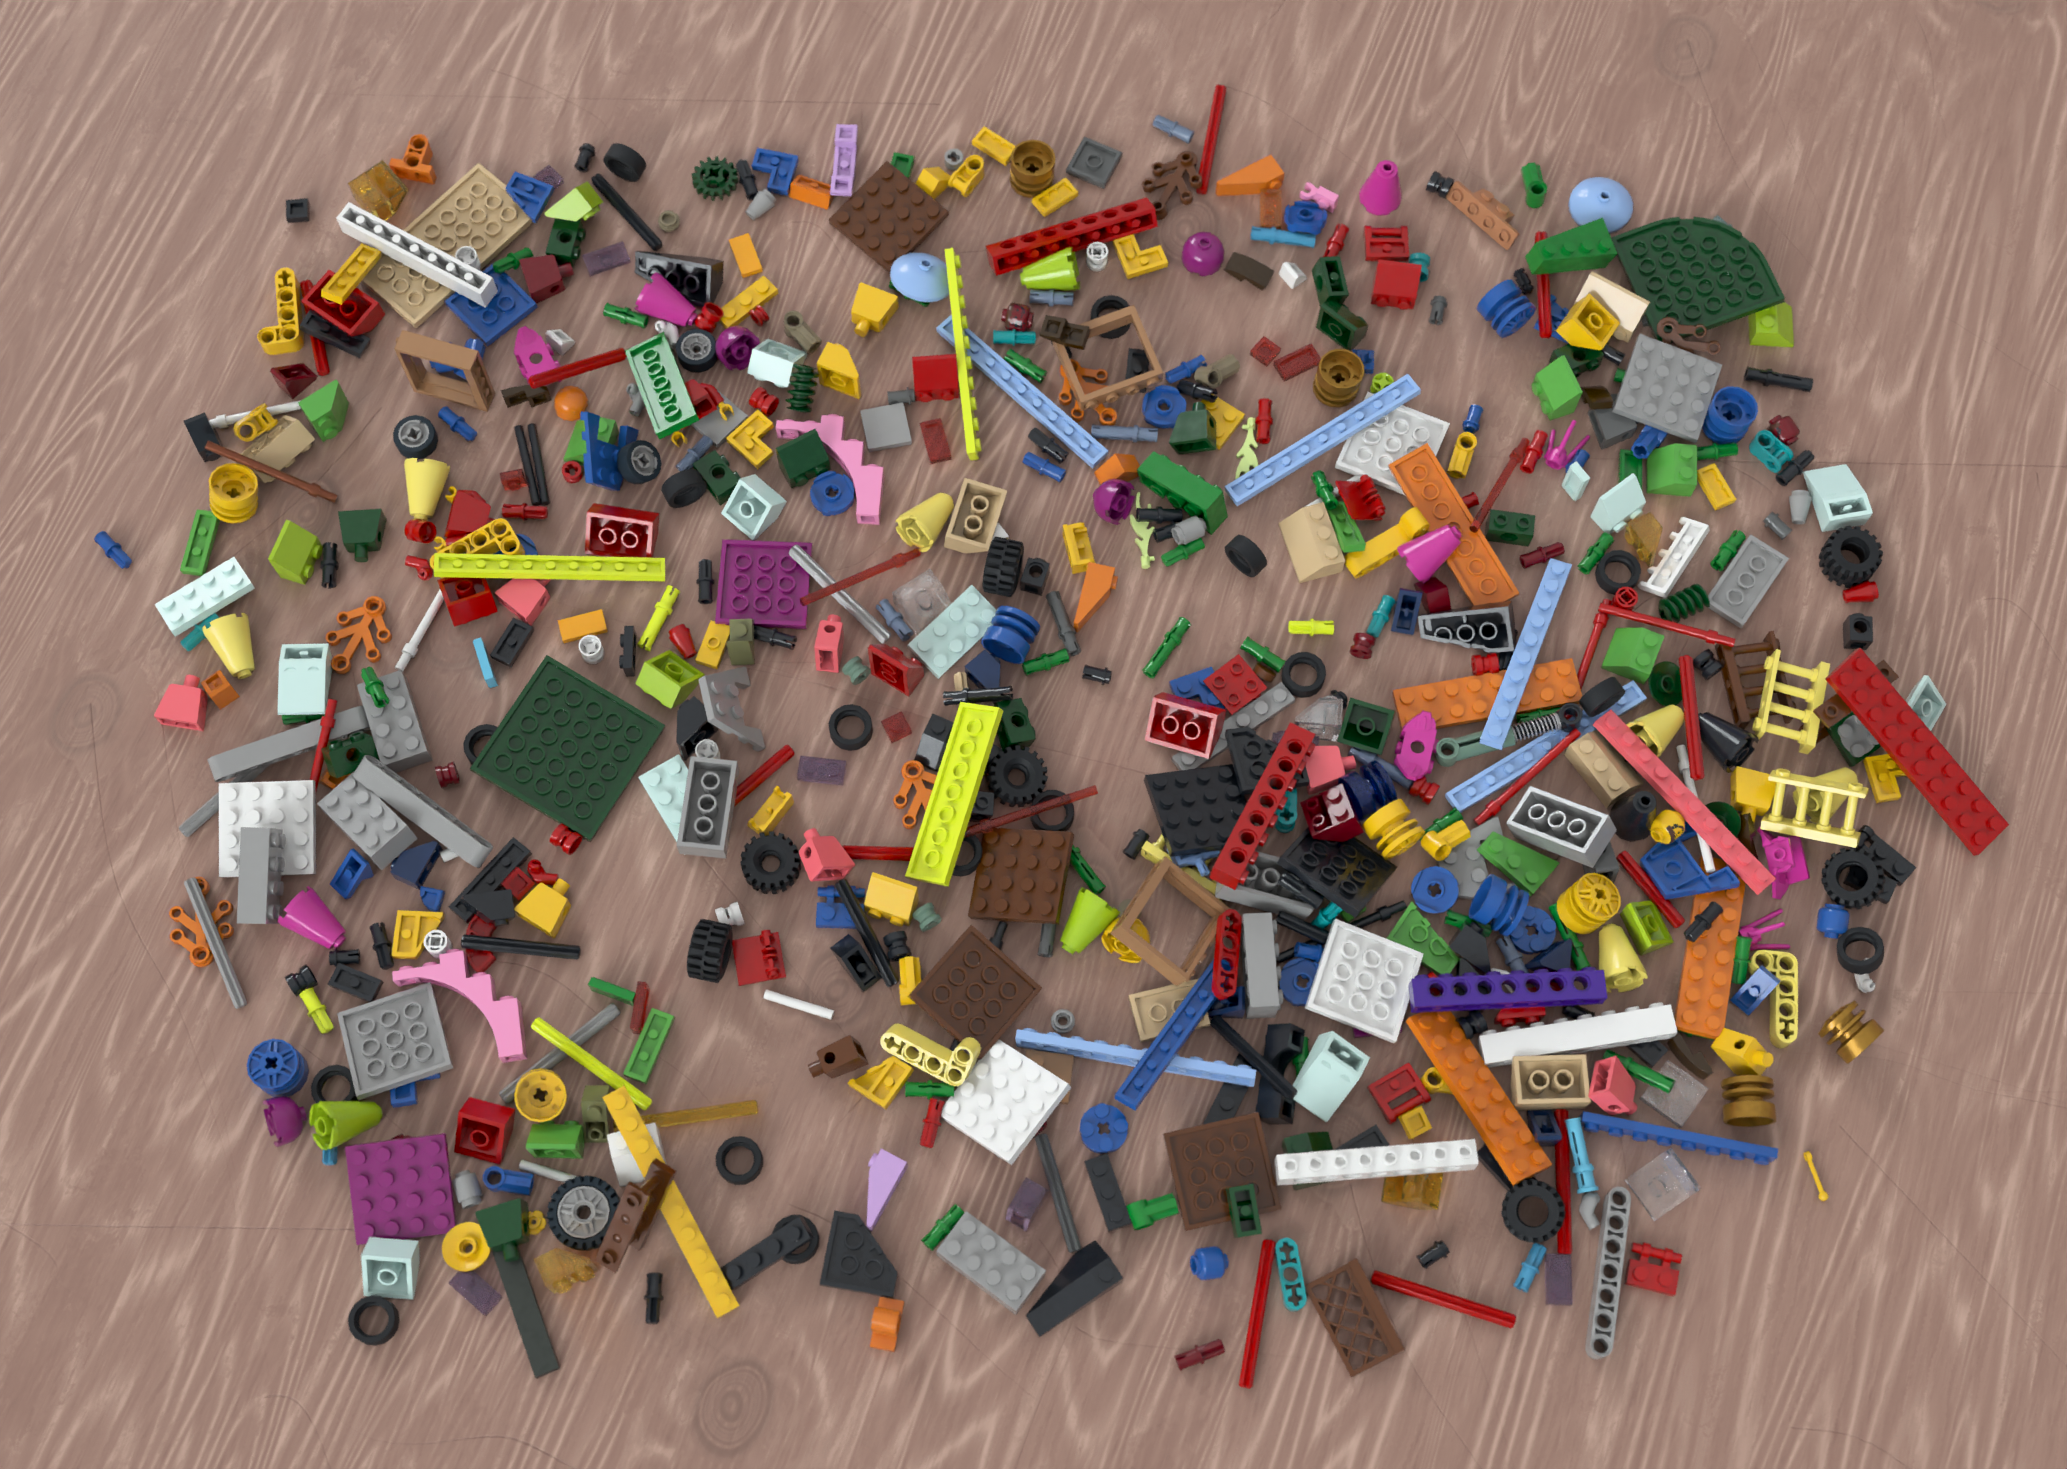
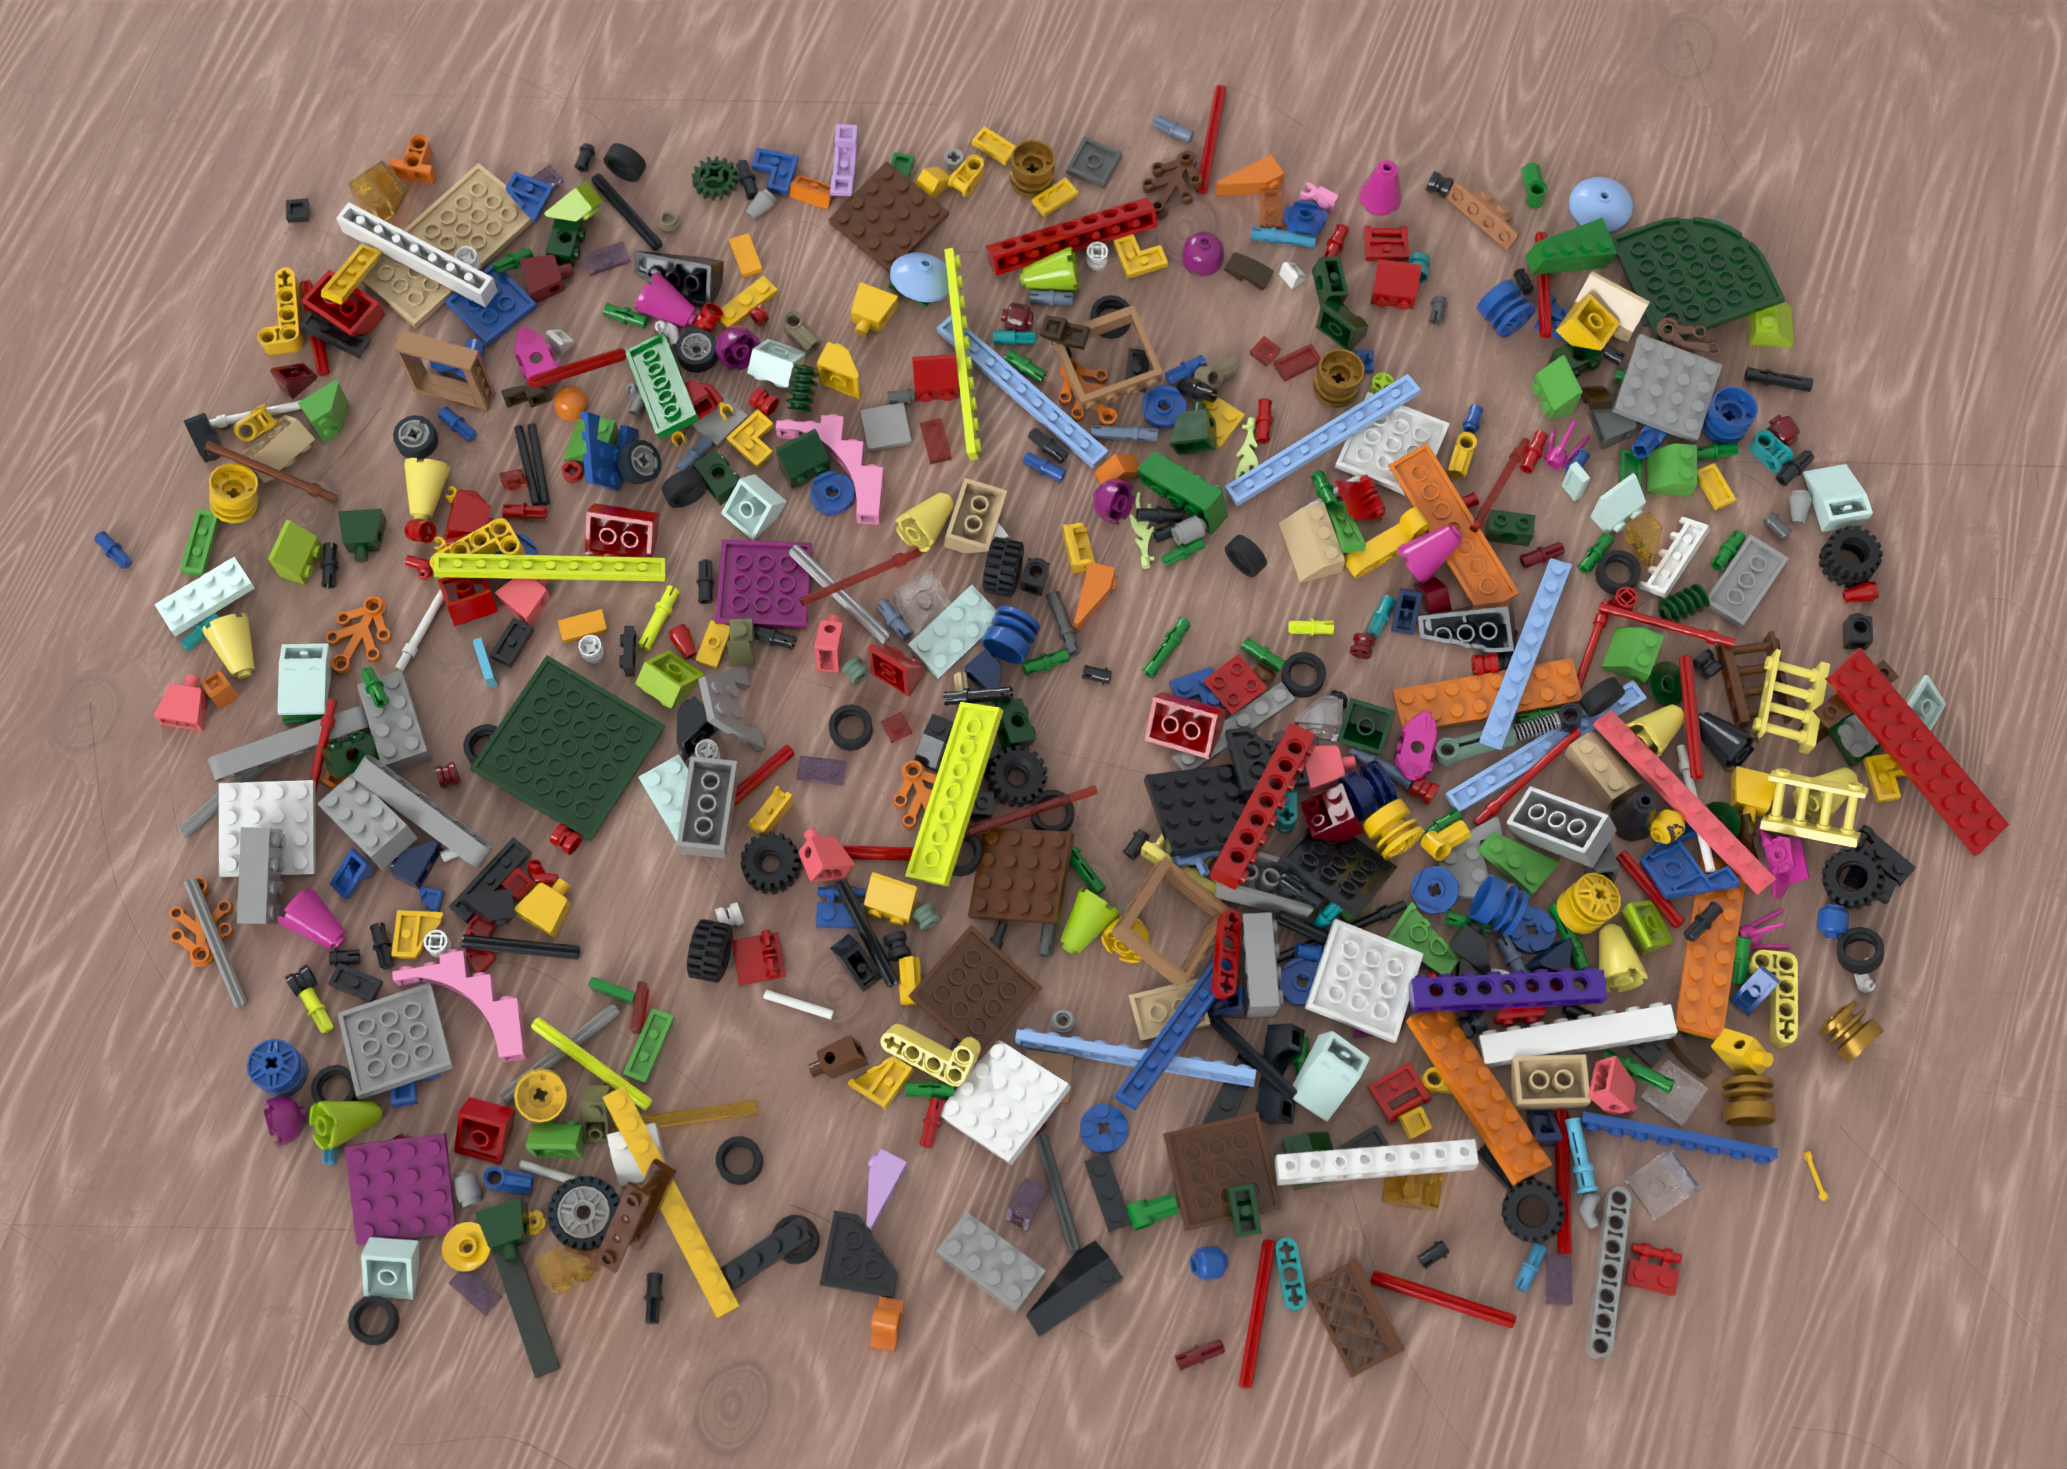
green pin [921,1204,965,1251] -> none

